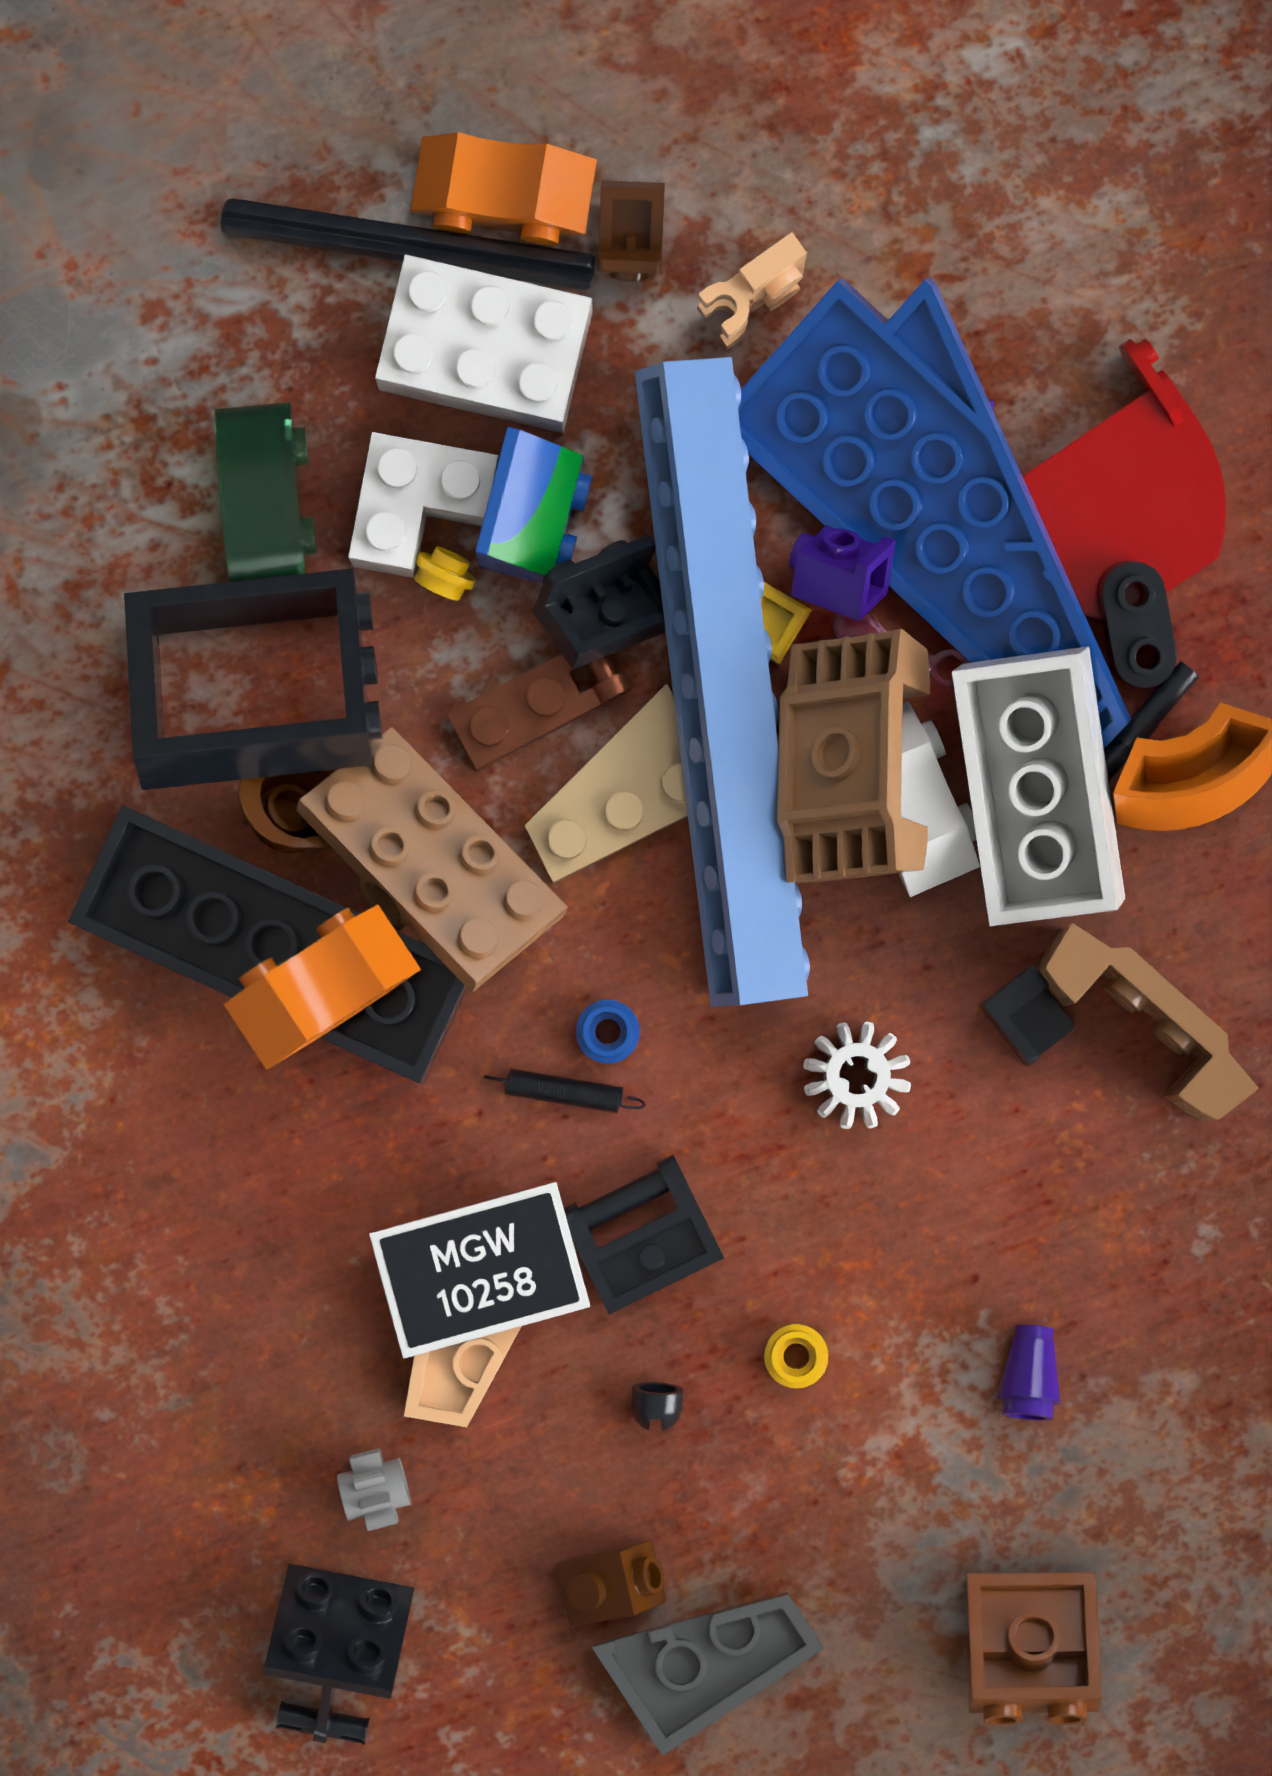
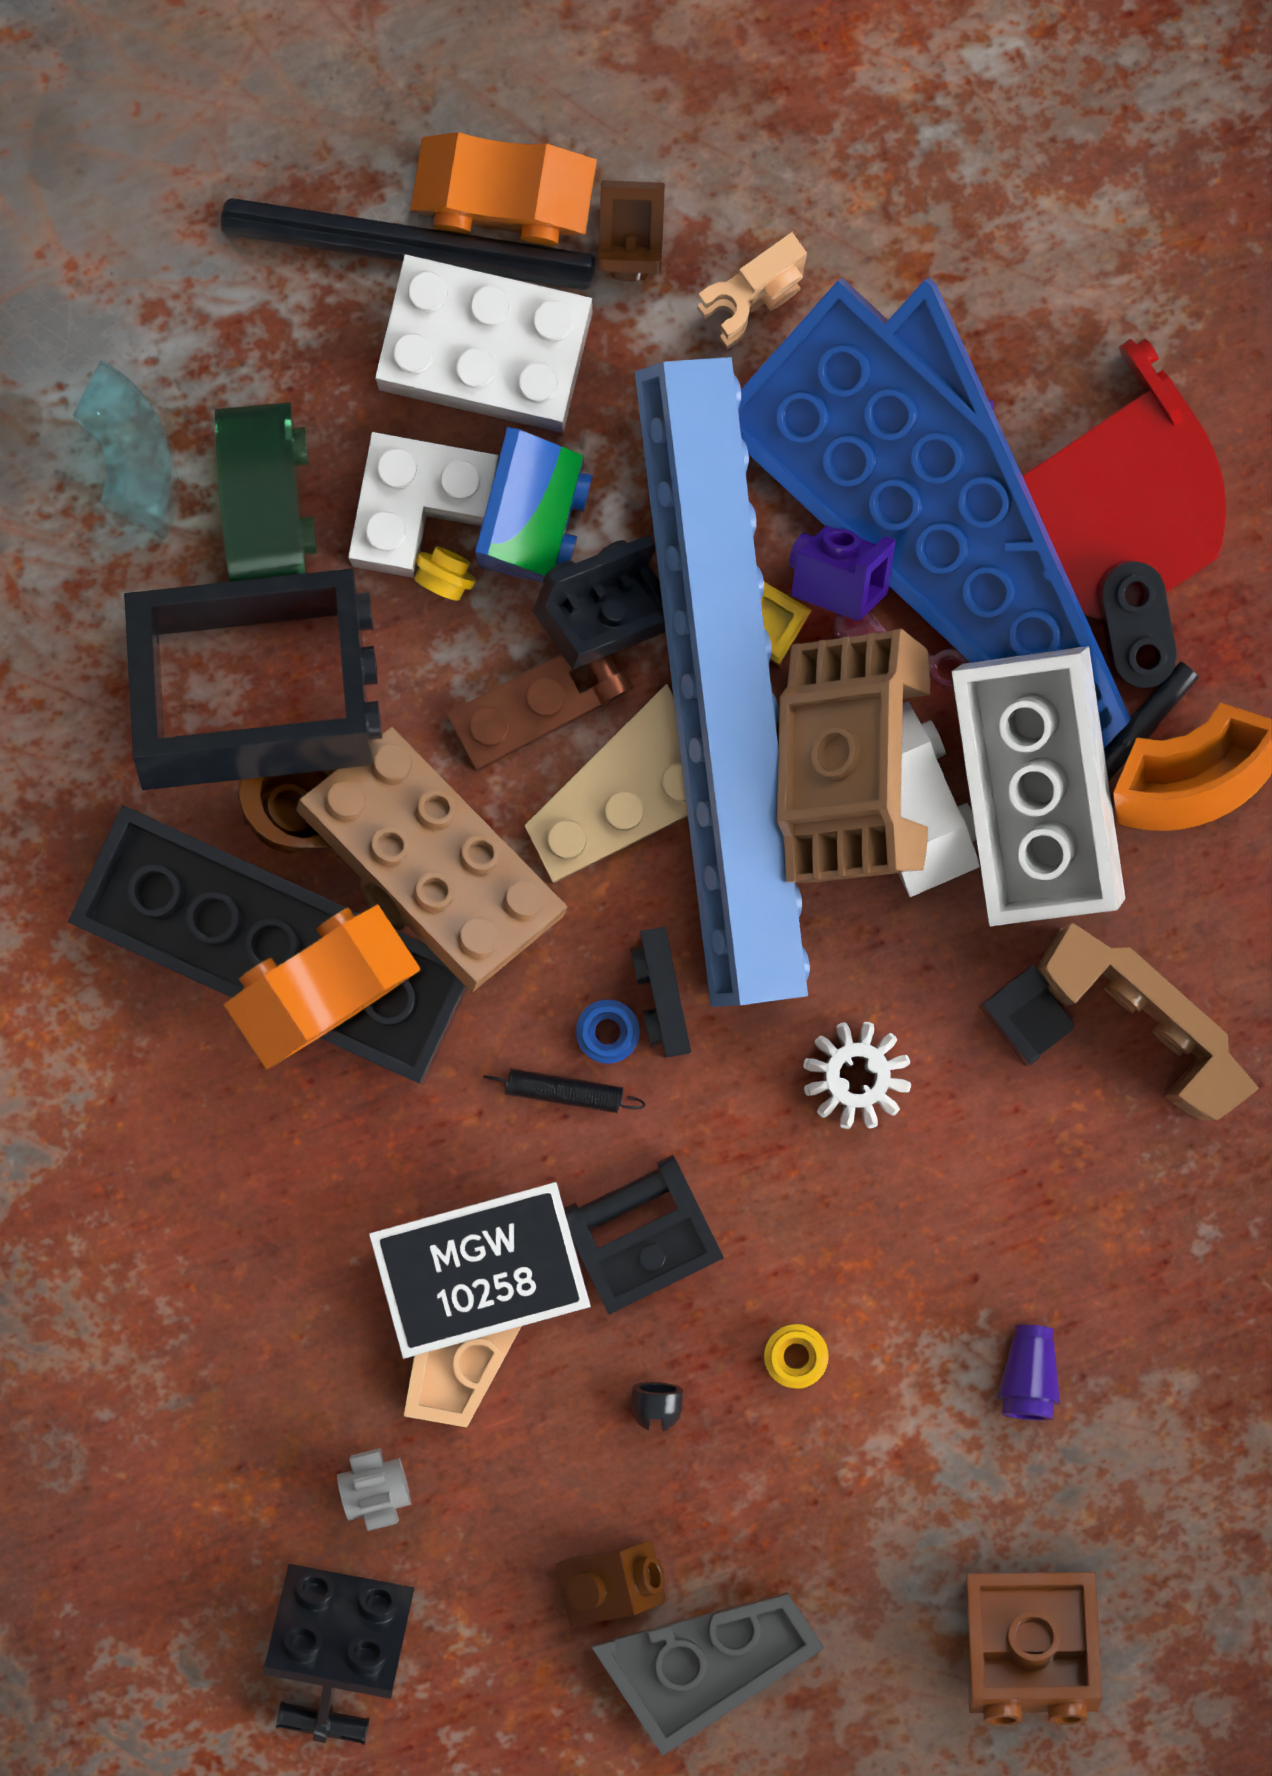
none -> clear light blue brick [72,360,179,540]
none -> black plate [630,926,691,1058]

